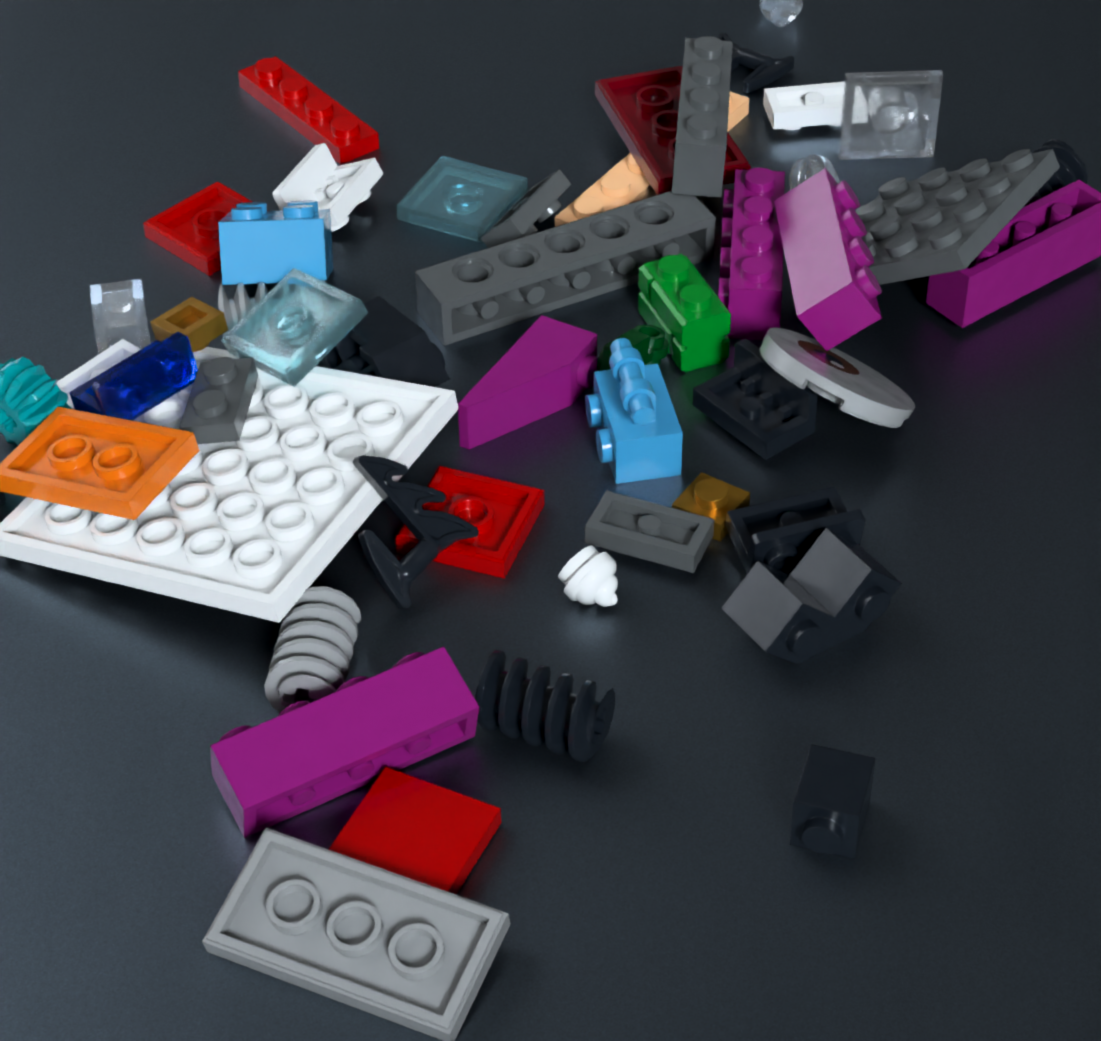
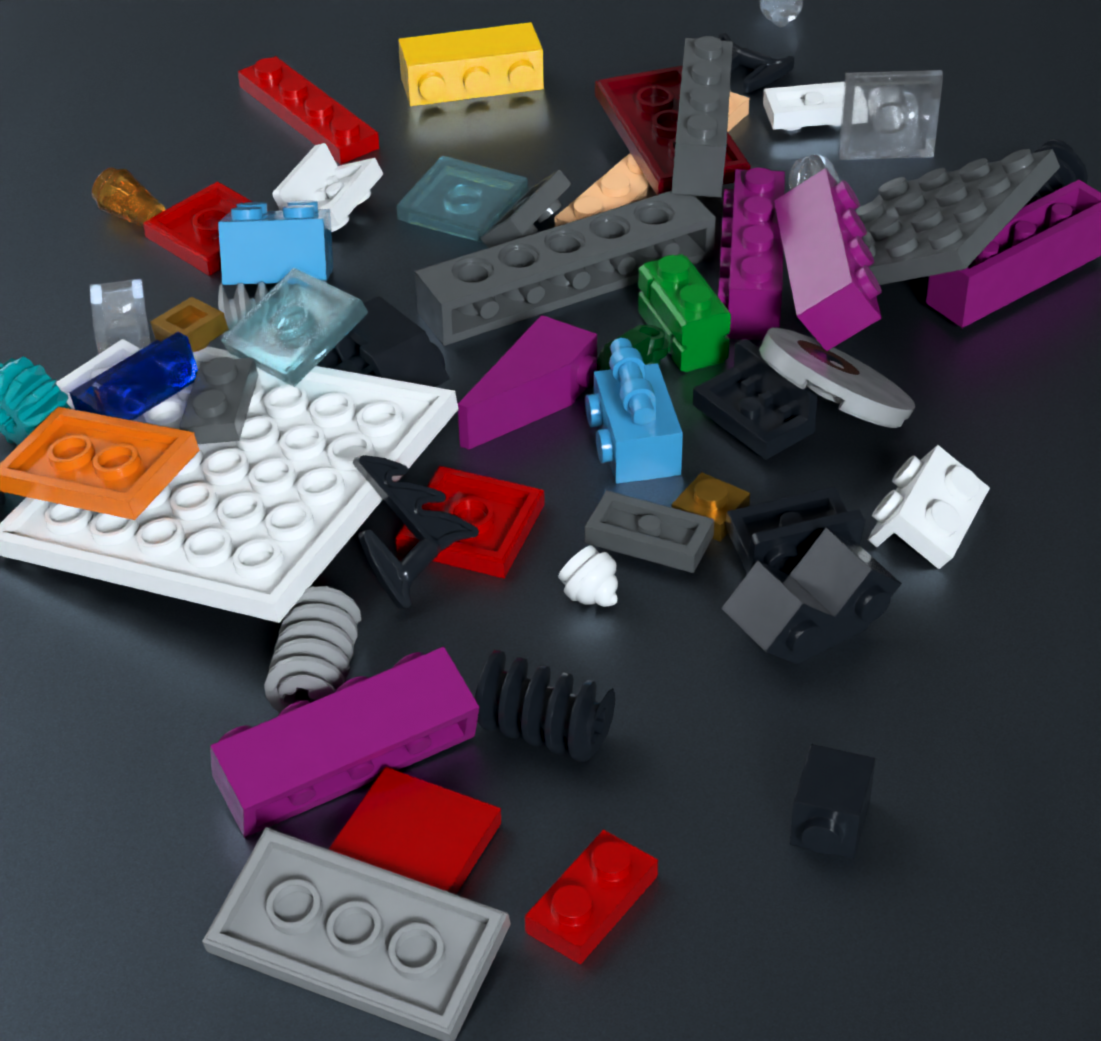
none -> clear orange cone [92,167,165,227]
none -> yellow brick [398,22,544,106]
none -> red plate [525,829,658,965]
none -> white bracket [867,445,990,569]

